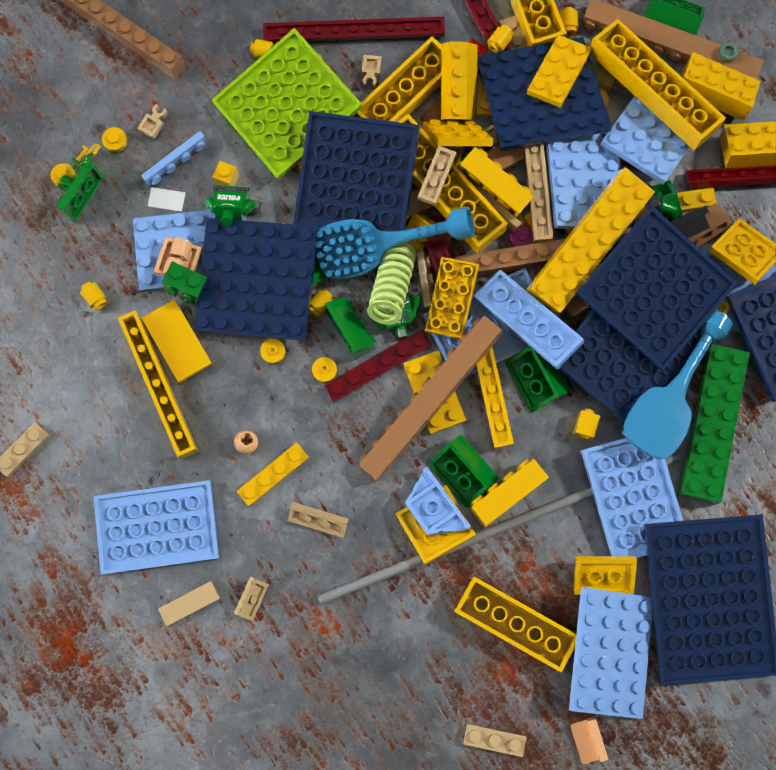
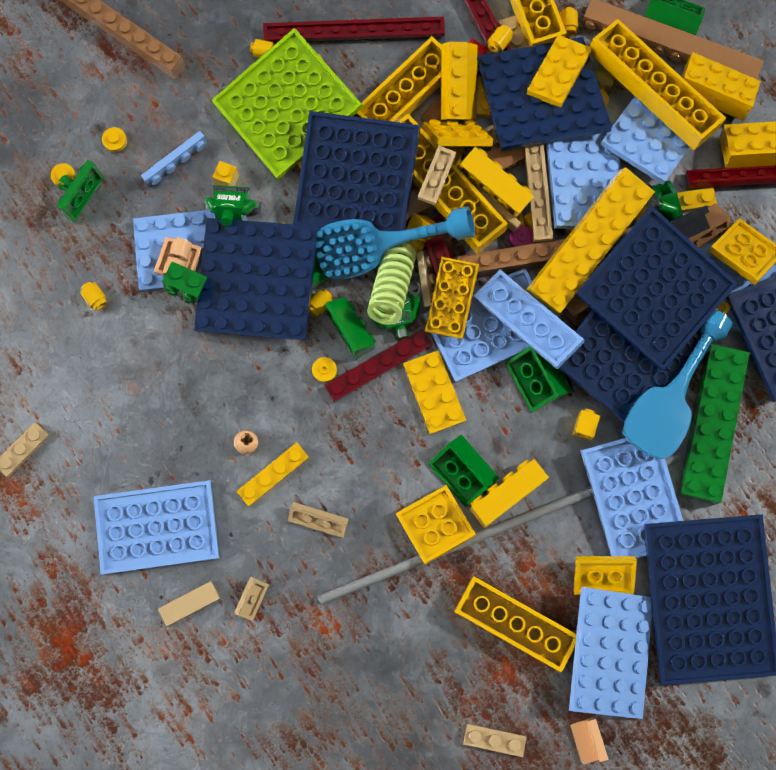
piece [71,143,101,170] -> none
yellow brick [118,310,199,460] -> none
tan plate [137,104,168,139] -> none
yellow tile [142,299,212,383] -> none
white sticker [147,187,186,212] -> none
yellow wheel [260,338,286,364] -> none
medium nougat brick [359,316,503,481] -> none
tan plate [362,55,382,88] -> none
light blue wing [405,467,471,536] -> none
yellow plate [476,347,514,449] -> none
sand green tile [718,43,739,63] -> none

